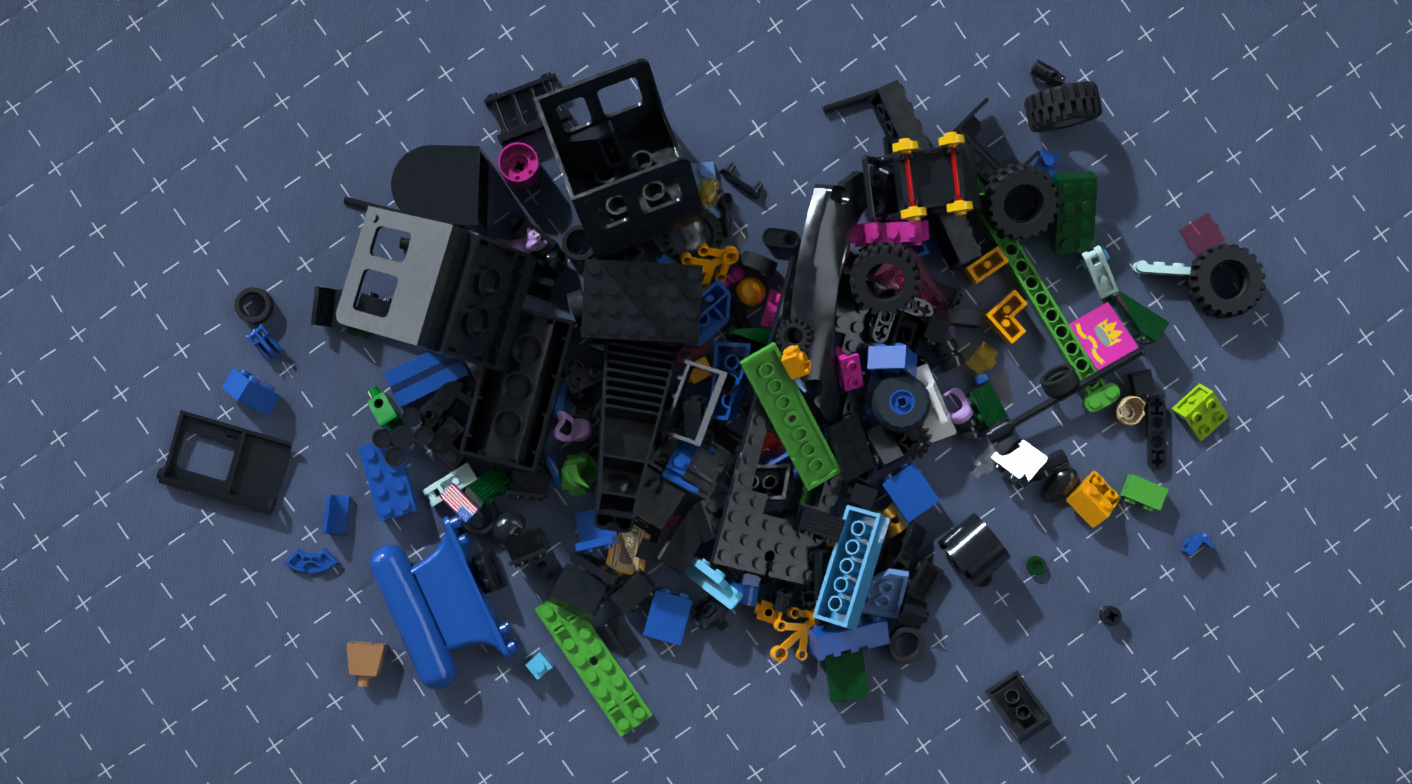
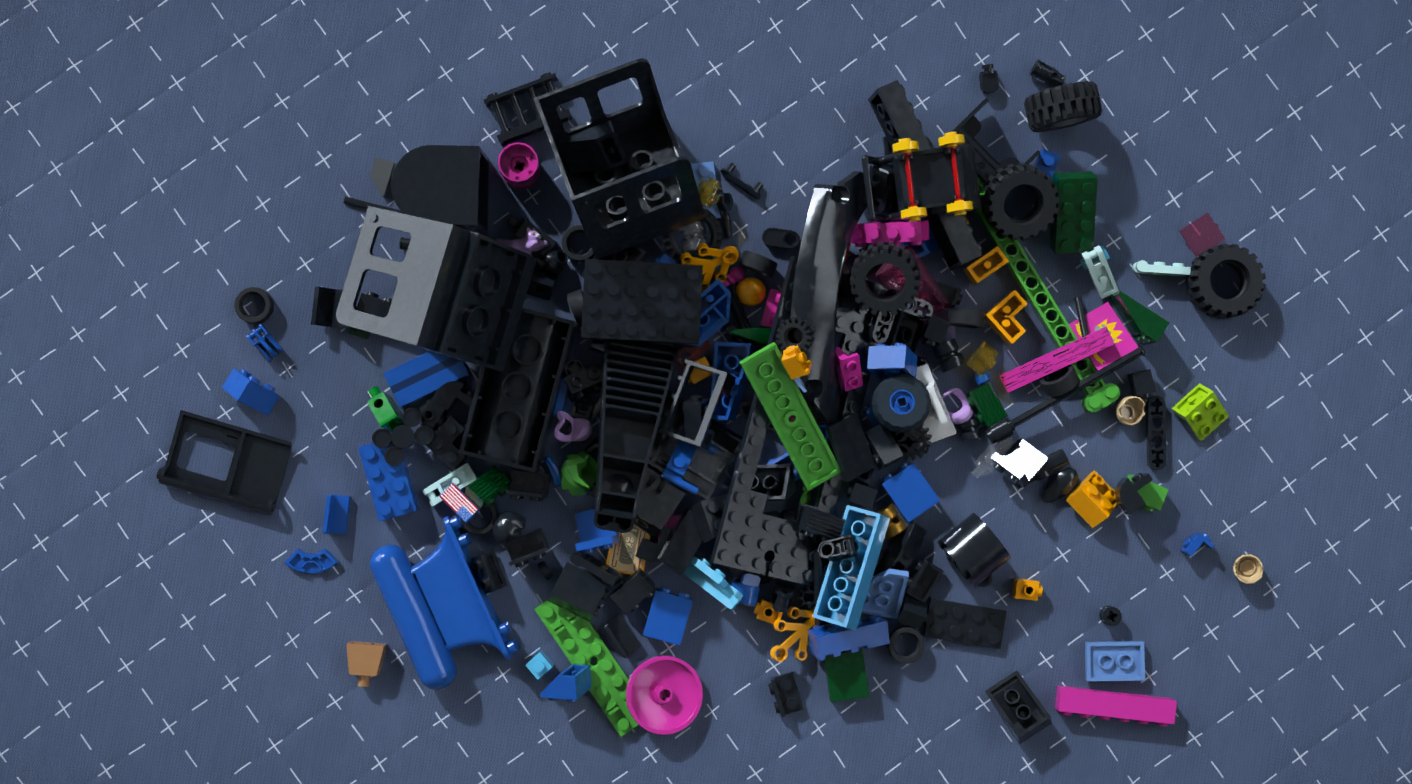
black tile [692,595,729,631] -> none
clear red head [760,432,782,458] -> none
black piece [822,88,878,114] -> none
dark green tile [1026,556,1046,575] -> none
none -> dark grey tile [370,157,395,197]
none -> blue slope [540,664,591,702]
none -> dark pink dish [626,656,703,735]
none -> black bracket [768,672,804,717]
none -> black piece [818,535,858,562]
none -> black plate [924,598,1007,649]
none -> black arm [979,64,999,94]
none -> dark pink tile [1000,326,1115,393]
none -> light orange brick [1012,578,1043,601]
none -> dark pink brick [1055,685,1177,727]
none -> black bar [1074,297,1089,337]
none -> medium blue plate [1085,641,1145,681]
none -> black brick [1115,472,1153,515]
none -> tan hair [1233,554,1263,584]

